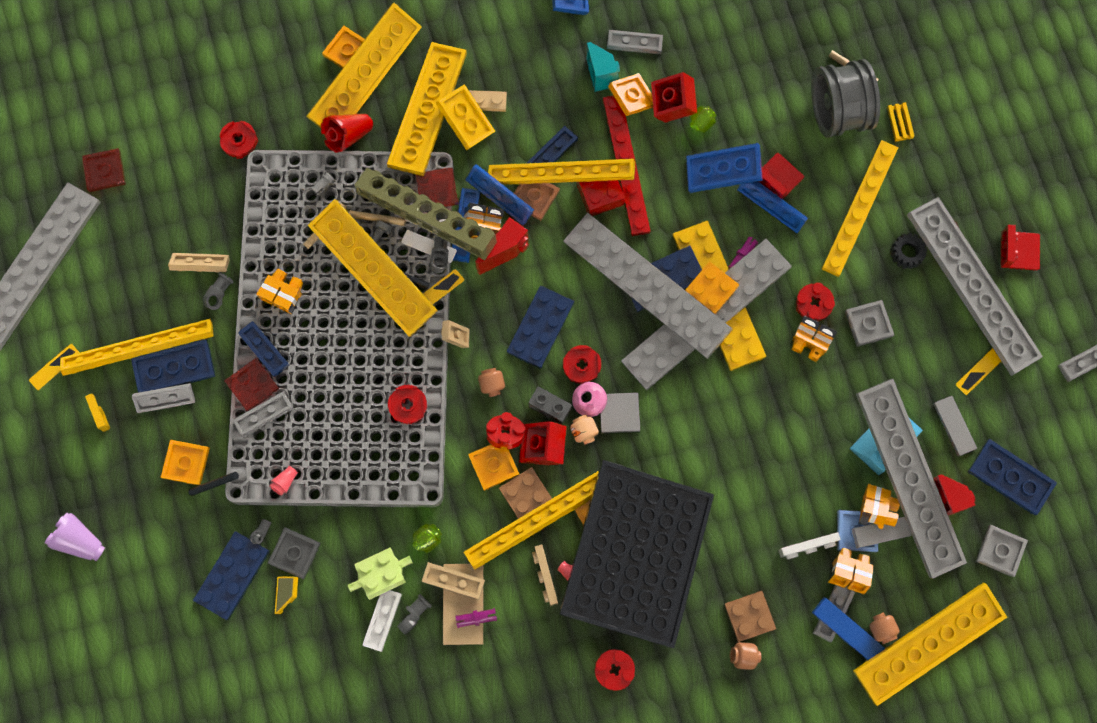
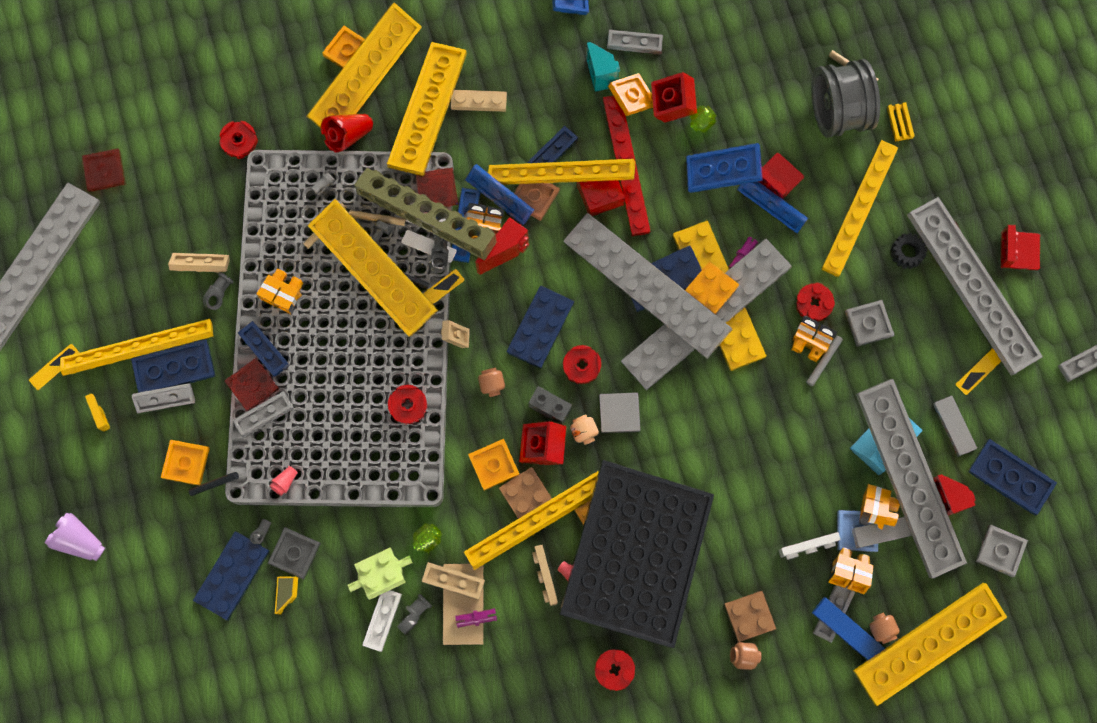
yellow plate [436,84,495,150] -> none
red plate [486,412,525,449] -> none
bright pink piece [572,382,607,417] -> none
none -> light grey bar [806,336,843,386]

